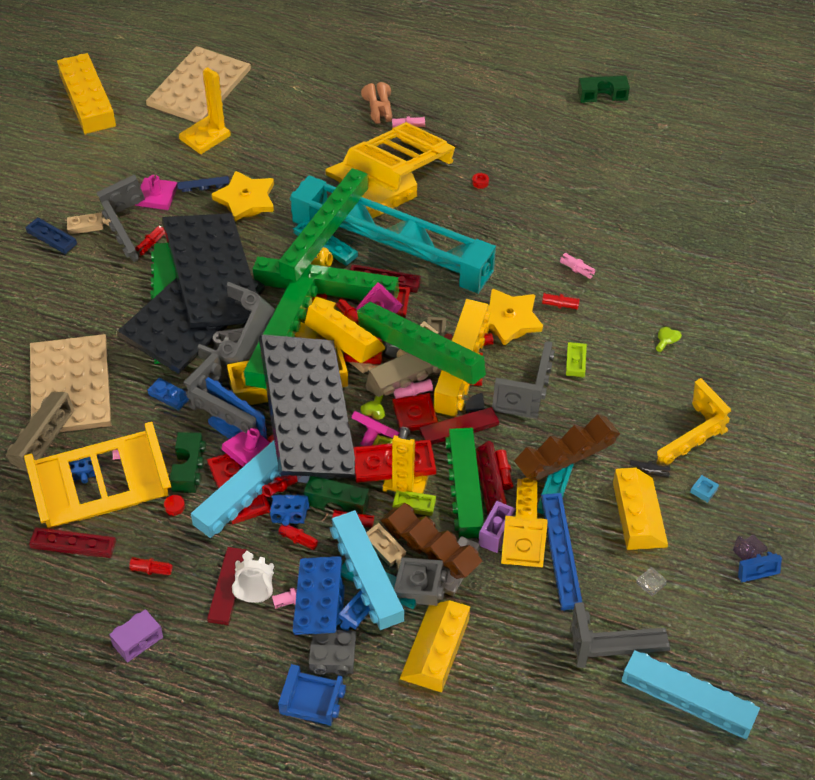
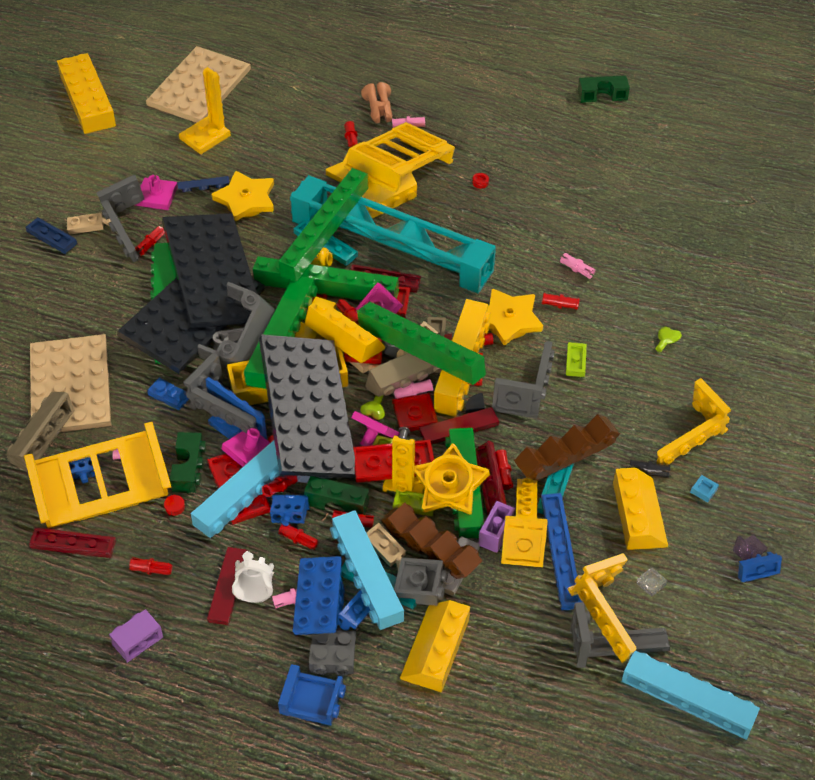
none -> red axle [344,121,358,148]
none -> yellow plate [414,444,490,515]
none -> yellow bracket [567,553,636,663]

